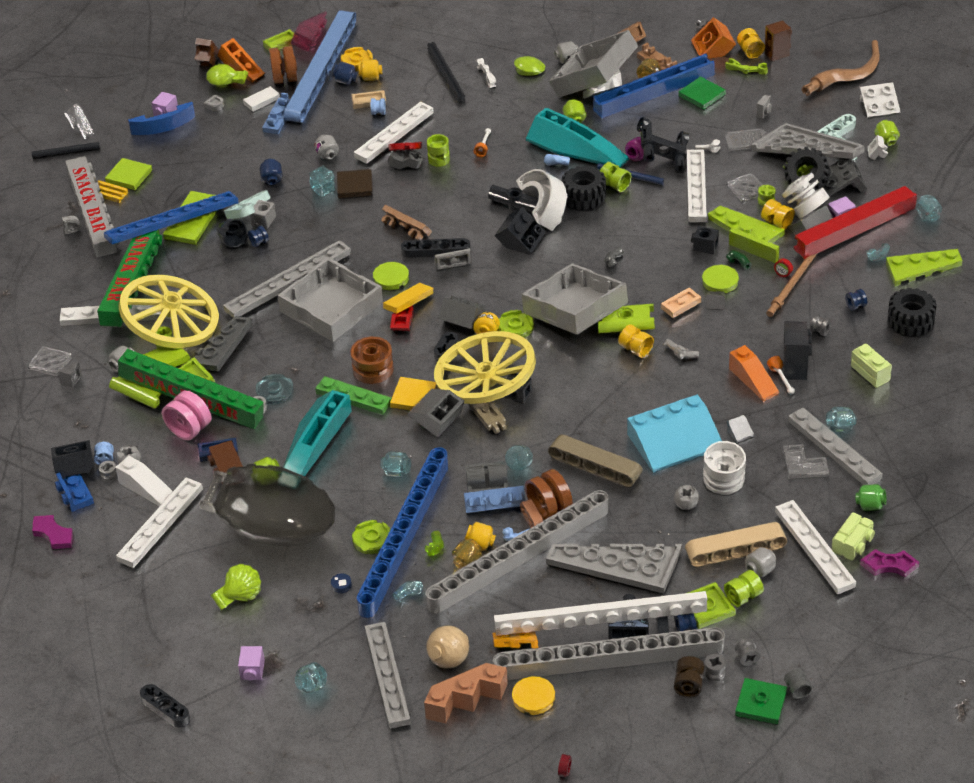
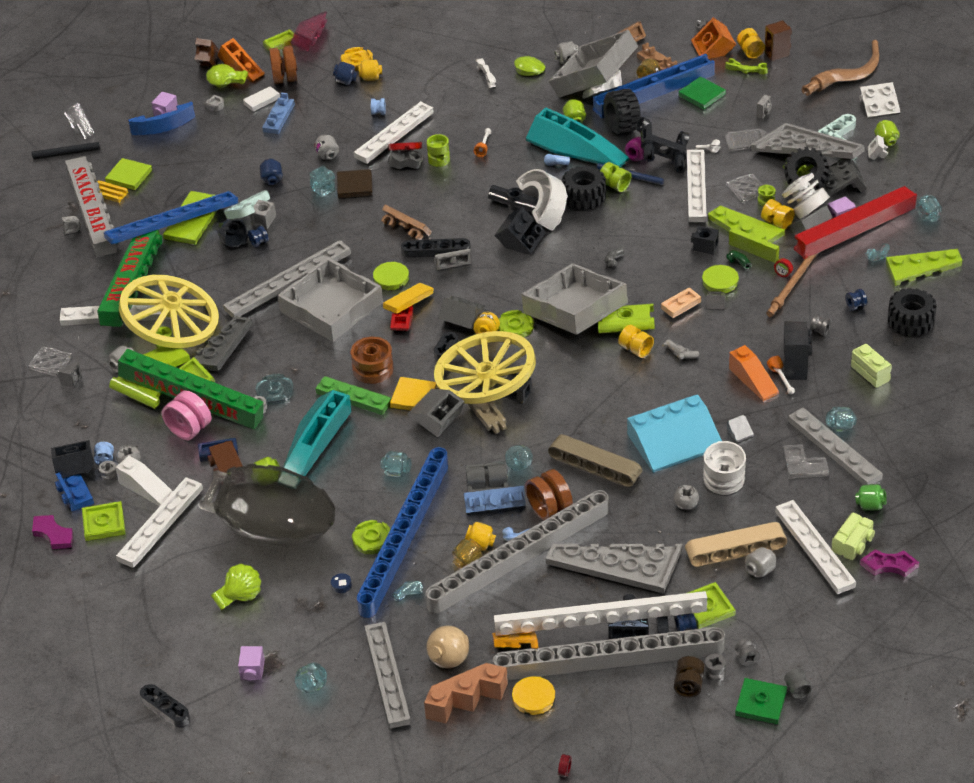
medium blue beam [284,10,356,123] -> none
tan tile [351,90,387,109] -> none
clear neon green arm [425,531,444,556] -> none
black axle [427,42,466,102] -> none
nougat beam [520,499,543,528] -> none
lime wheel [724,570,764,607] -> none
none -> lime tile [82,501,126,541]
none -> black tyre [603,89,641,134]

